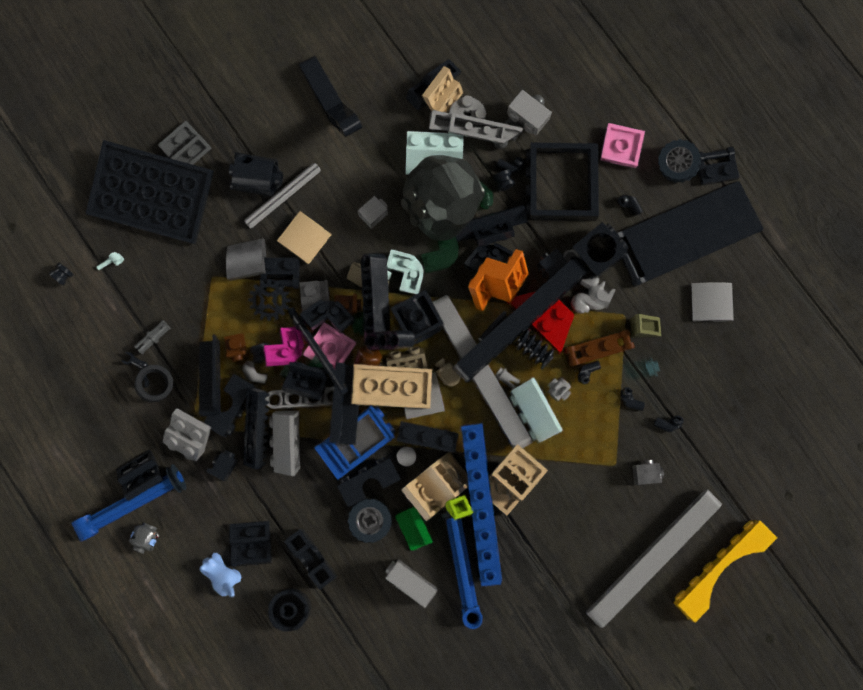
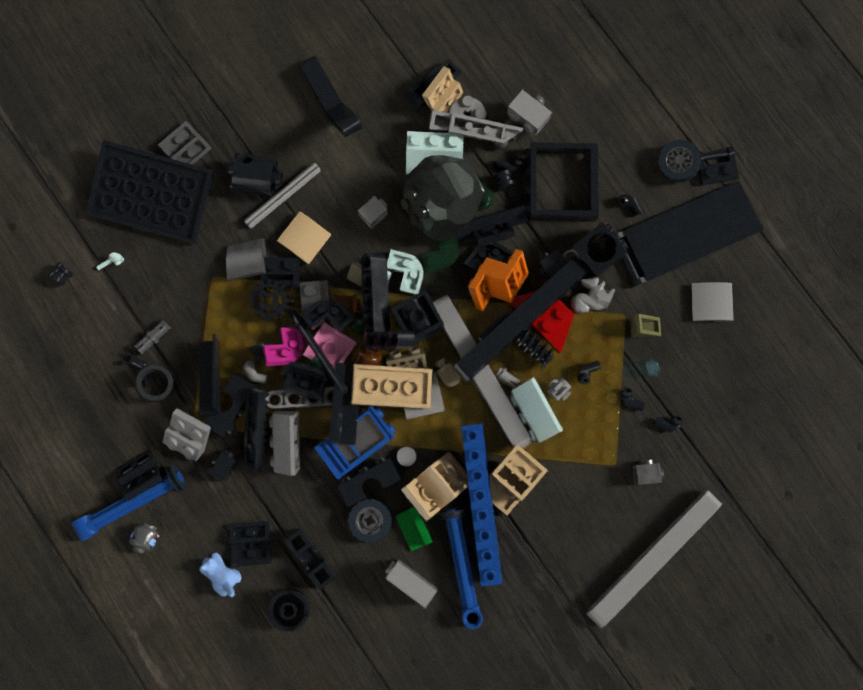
reddish brown bracket [224,333,248,362] -> none
black arch [397,421,459,454] -> none
lime slope [445,495,473,520] -> none
reddish brown plate [564,330,635,367] -> none
bright pink plate [600,123,645,168] -> none
yellow arch [673,520,777,623] -> none

